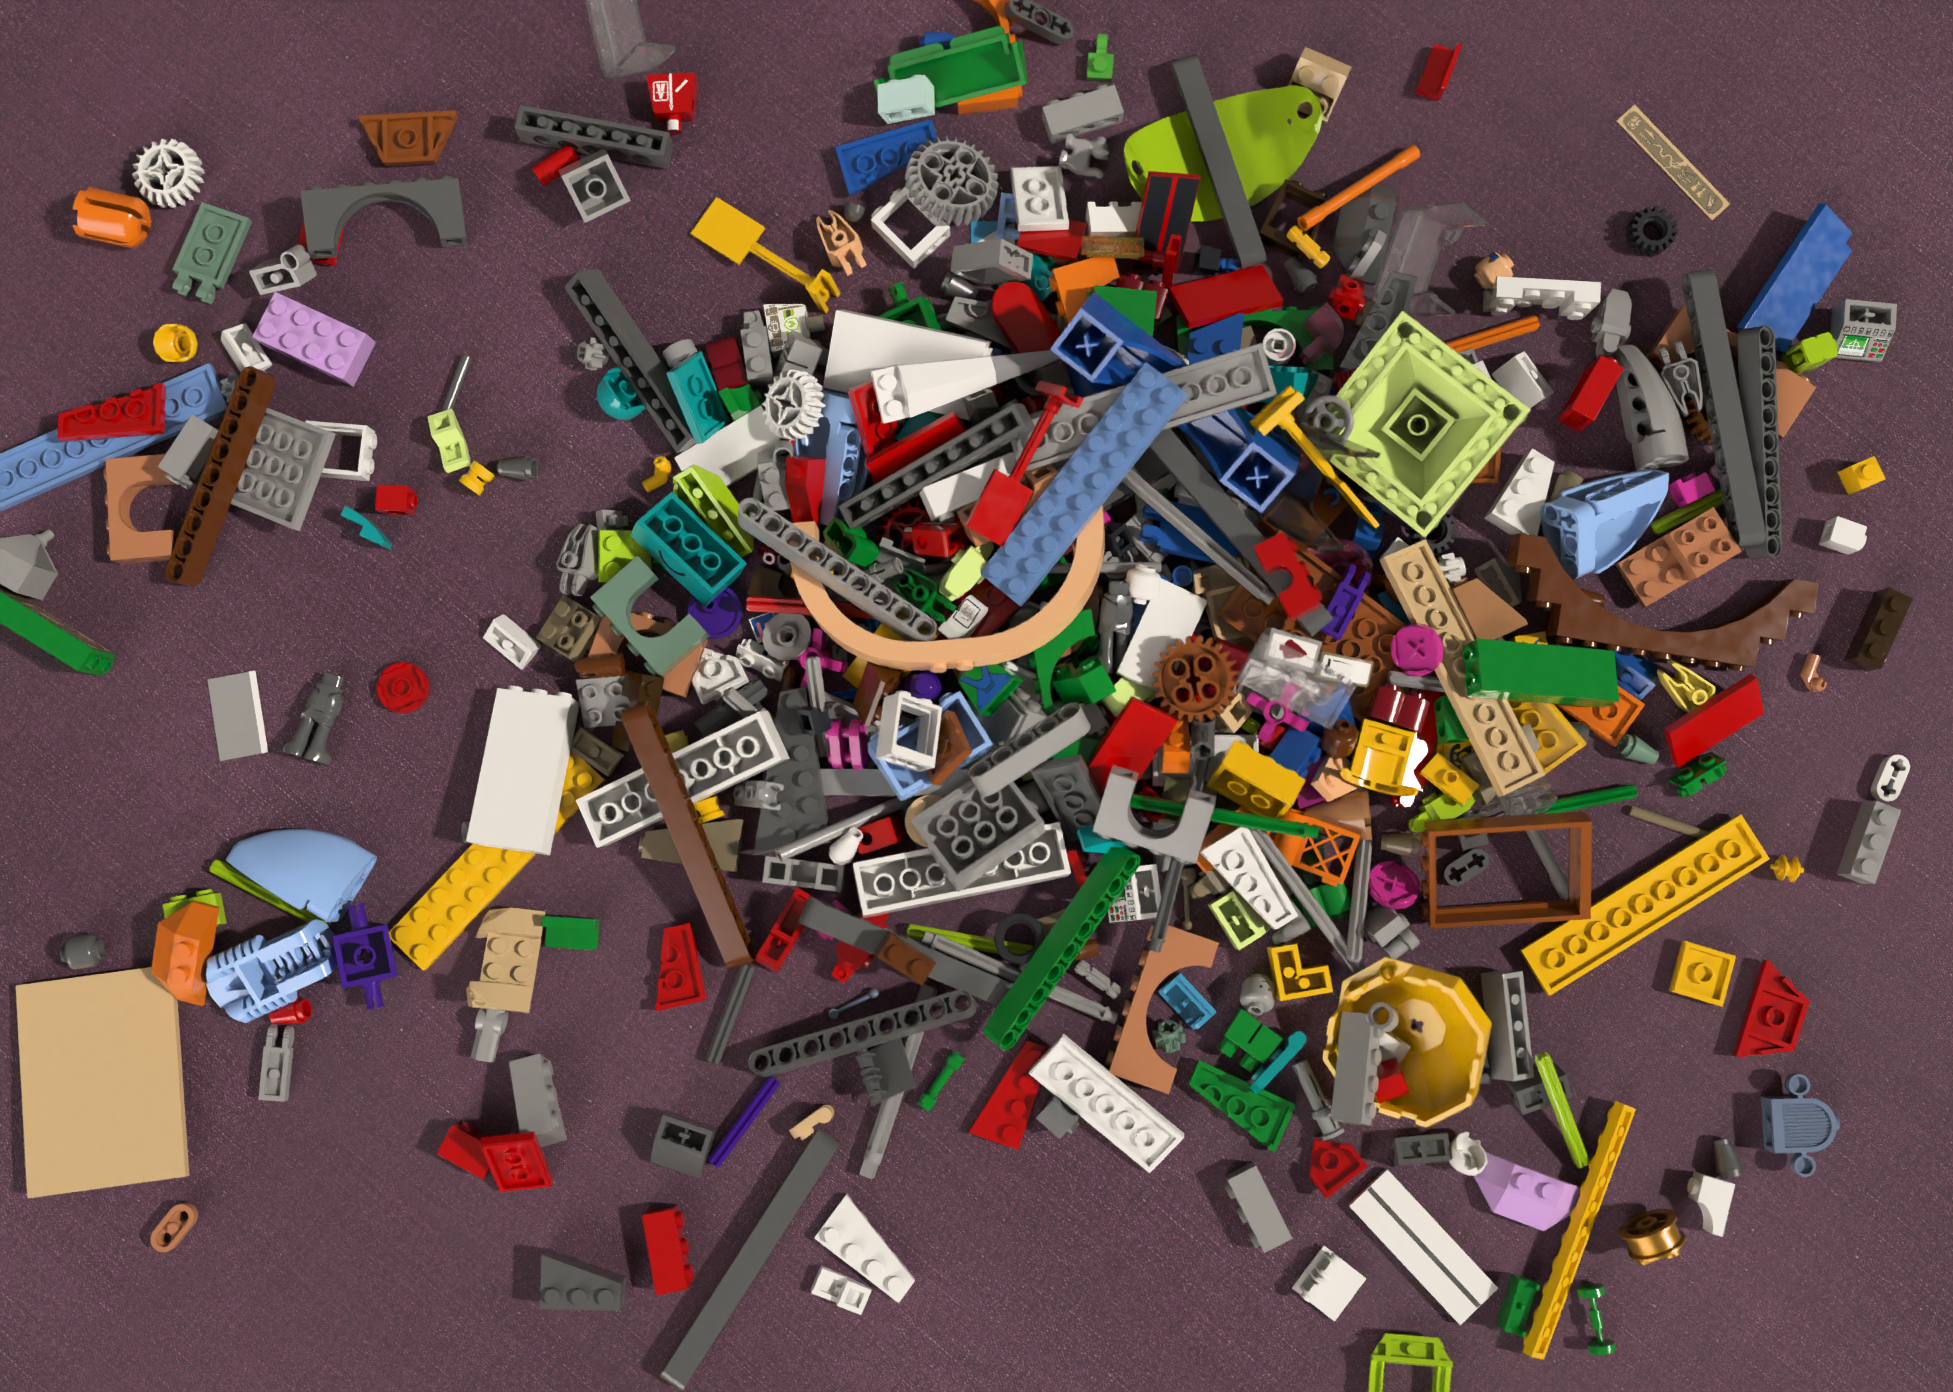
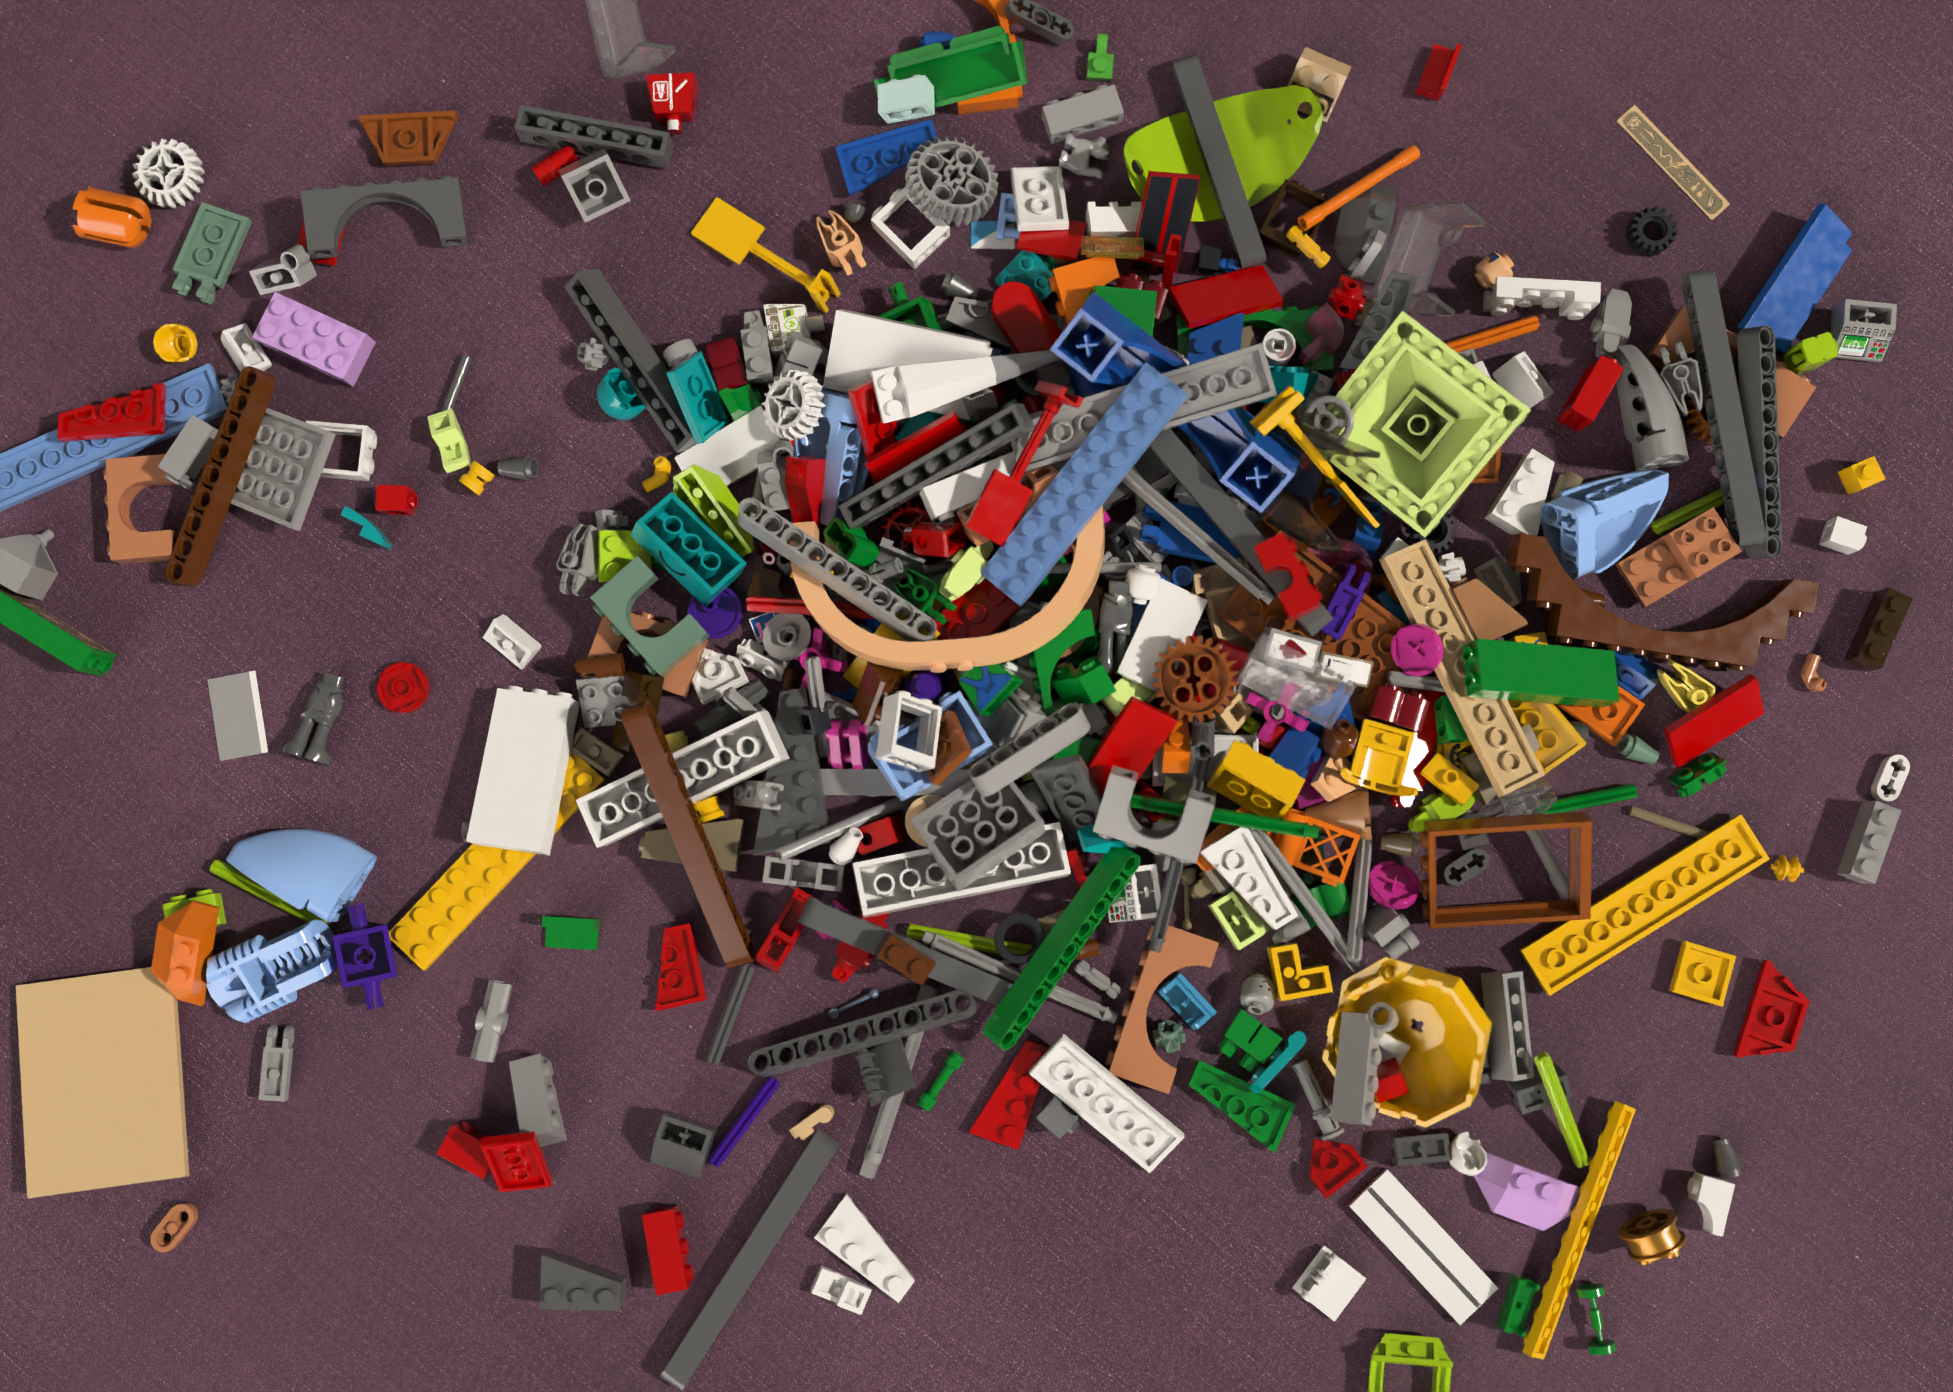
dark grey head [60,934,105,970] -> none
red cone [269,997,312,1025] -> none
tan piece [466,908,545,1013] -> none
dark tan plate [536,595,602,662] -> none
white leg [938,595,988,640] -> none
light grey window [951,238,1033,286] -> none
light grey brick [1224,1162,1293,1253] -> none
dark grey cone [1284,256,1318,295] -> none
dark pink brick [1668,472,1715,508] -> none
sand blue piece [1761,1073,1840,1177] -> none

